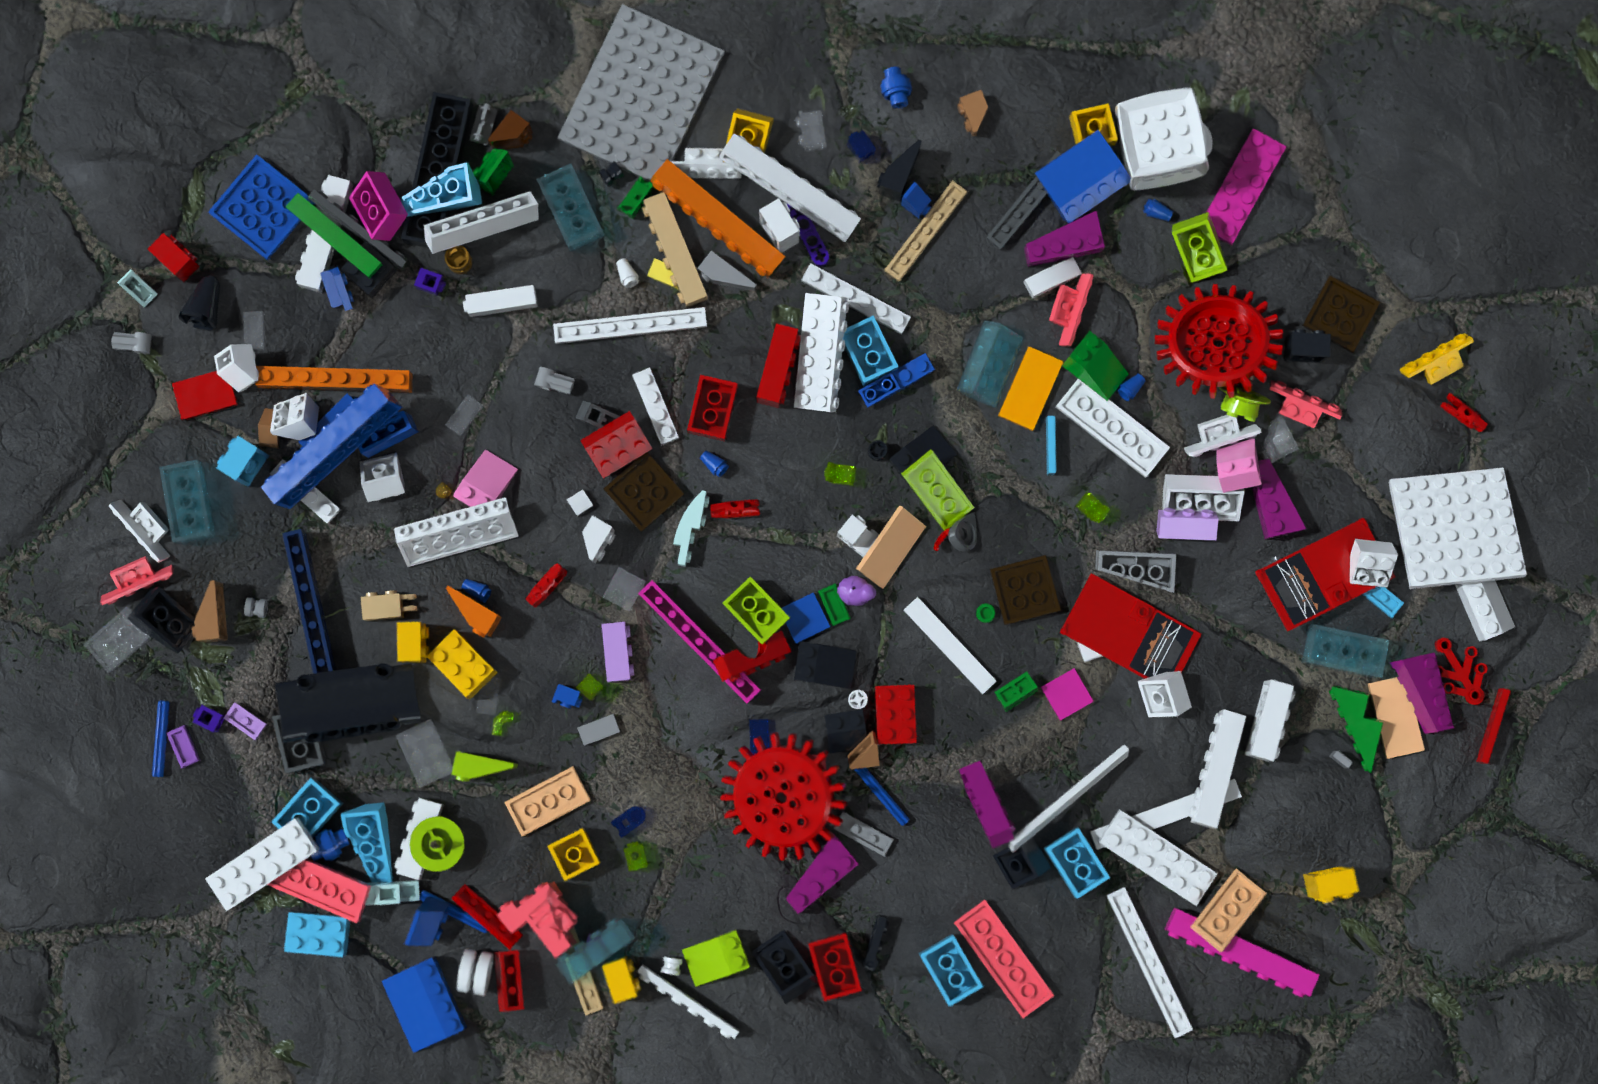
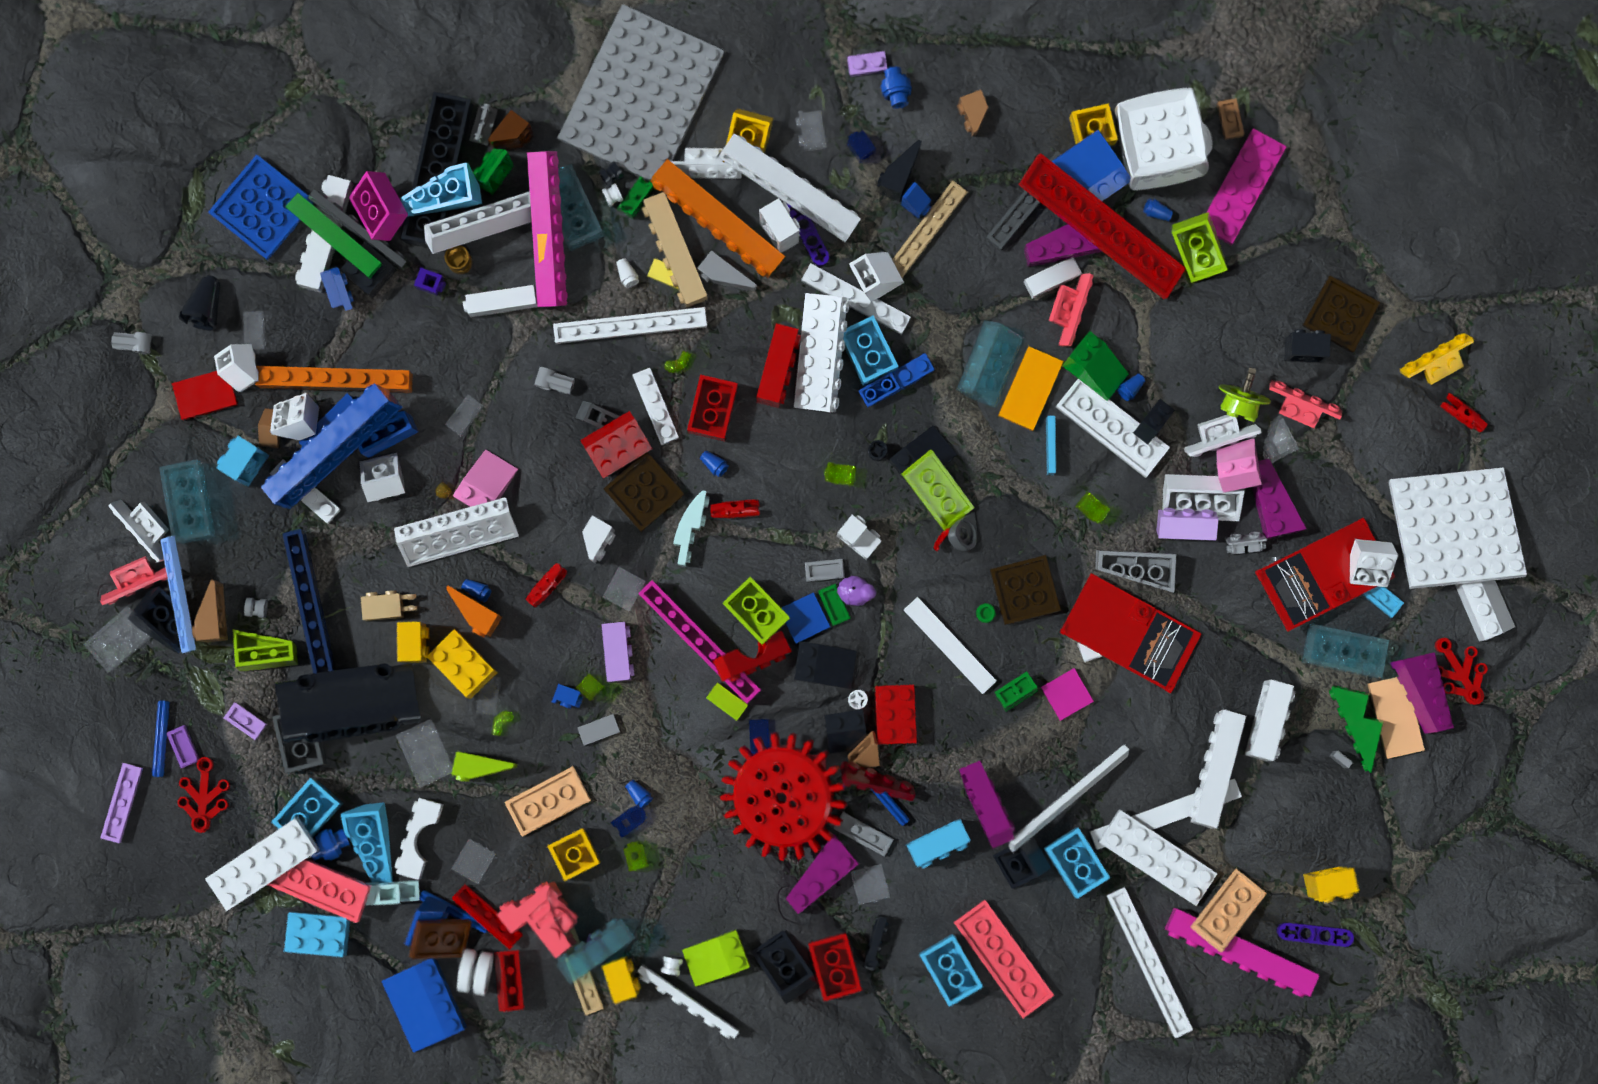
light aqua slope [117,269,158,307] -> none
red brick [148,233,199,282] -> none
dark purple brick [193,705,225,733] -> none
lime piece [410,817,464,871] -> none
white tile [567,490,593,516] -> none
light nougat tile [856,505,926,589] -> none
white slope [1138,671,1192,717] -> none
red gear [1155,284,1283,399] -> none
red tile [1476,688,1511,764] -> none
none -> lavender plate [100,763,143,843]
none -> light blue tile [161,536,196,653]
none -> red plant [177,757,230,833]
none -> lime wedge [233,629,298,672]
none -> reddish brown tile [409,919,472,959]
none -> clear piece [451,838,496,884]
none -> dark pink brick [527,151,567,307]
none -> white wheel [602,184,623,207]
none -> blue cone [625,780,653,809]
none -> clear neon green arm [664,351,691,373]
none -> lime tile [706,683,748,721]
none -> light grey tile [805,559,845,582]
none -> dark red wing [840,760,915,801]
none -> lavender plate [847,51,887,77]
none -> white slope [849,252,904,302]
none -> clear piece [850,864,890,905]
none -> medium azure brick [906,819,970,868]
none -> red plate [1018,153,1186,299]
none -> black brick [1133,399,1175,445]
none -> medium nougat plate [1217,98,1244,140]
none -> light grey hinge [1225,532,1267,555]
none -> dark purple beam [1277,922,1354,947]

